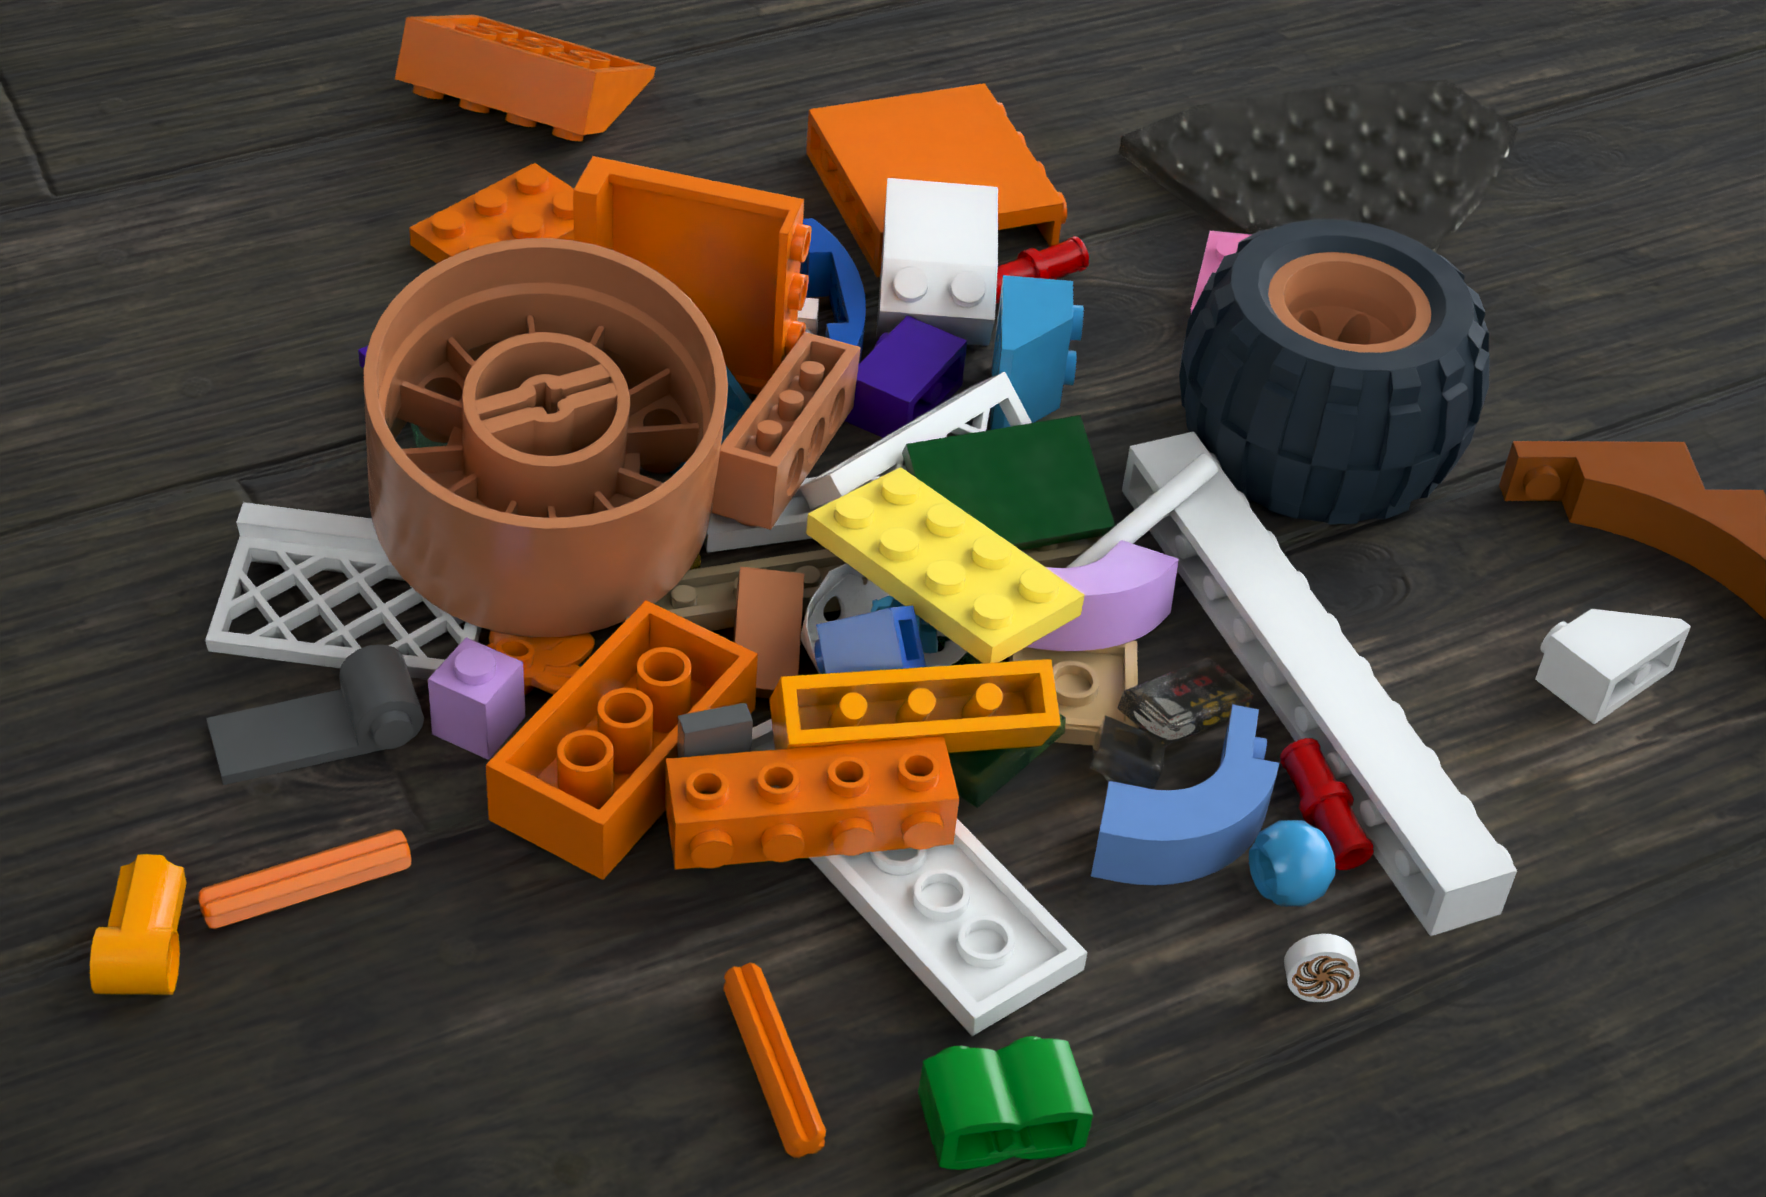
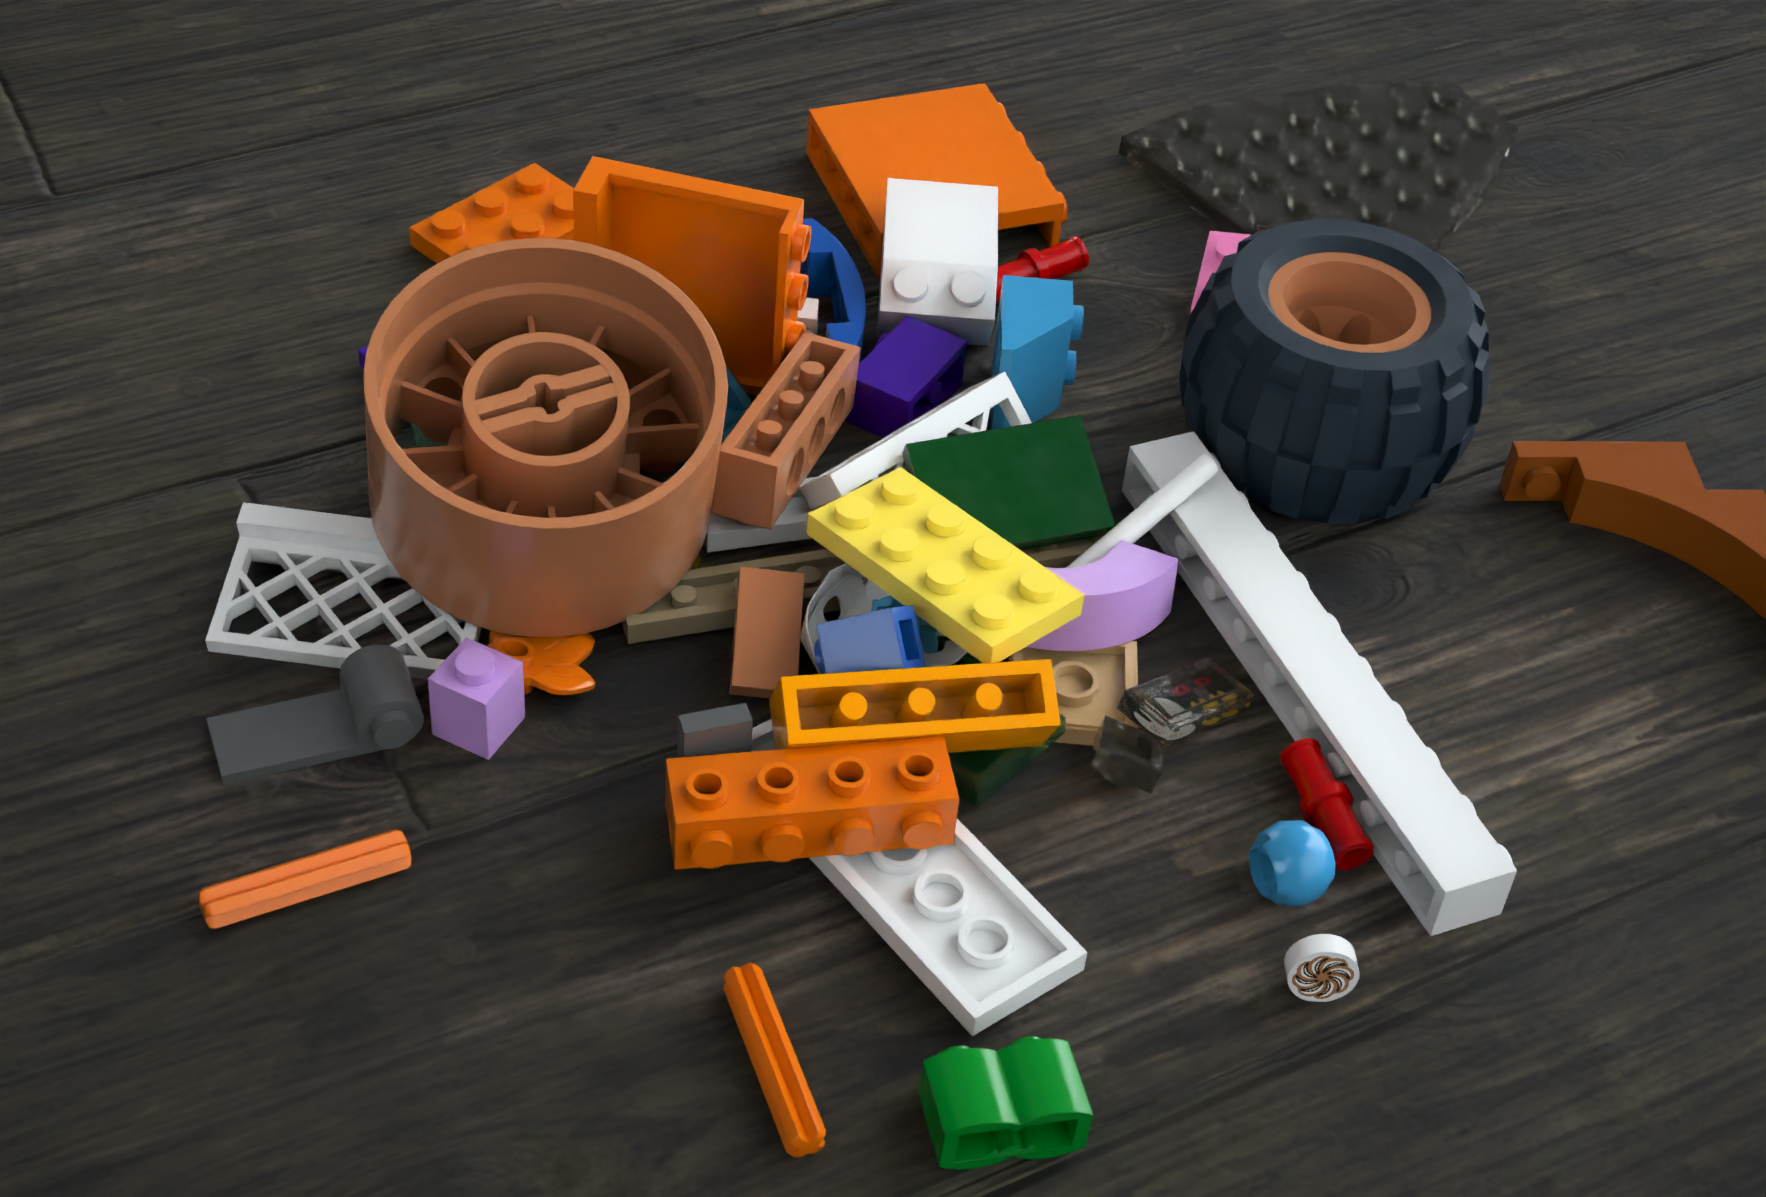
light orange piece [90,854,187,995] -> none
orange slope [395,15,656,141] -> none
orange brick [486,600,758,880] -> none
medium blue arch [1091,704,1279,885] -> none
white slope [1535,609,1691,724] -> none

